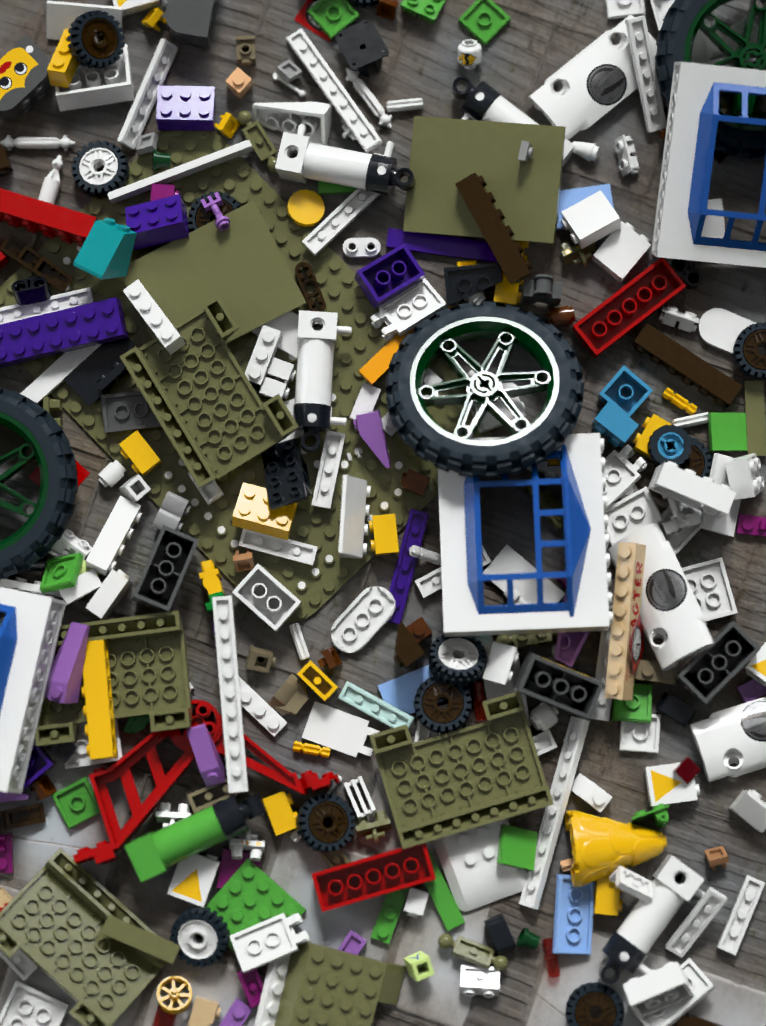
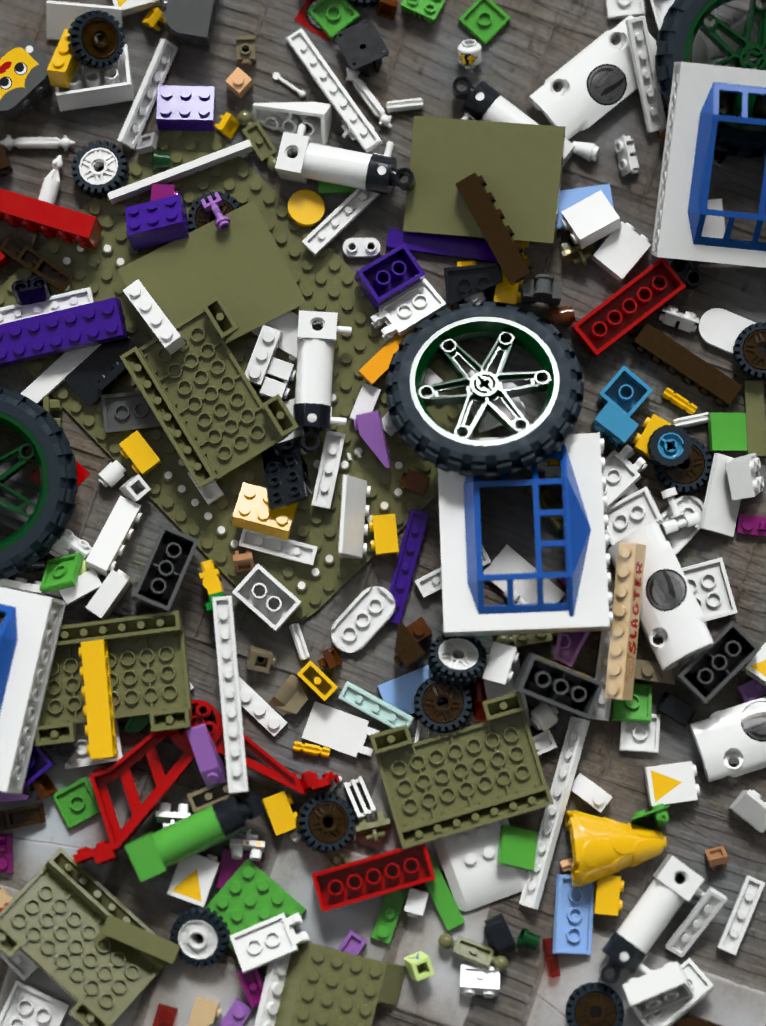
medium lavender wedge [45,622,90,704] -> none
teal slope [73,218,137,279] -> none
light grey brick [152,491,192,532] -> none
yellow wheel [157,976,193,1014] -> none
light grey plate [275,59,302,83] -> none
dark brown beam [295,262,326,312] -> none
white axle [409,545,441,565] -> none
light grey plate [518,140,534,163] -> none
white bracket [609,866,653,903] -> none
sticker [629,614,644,675] -> none
white piece [648,461,736,518] -> none
dark red slope [673,756,700,784] -> none

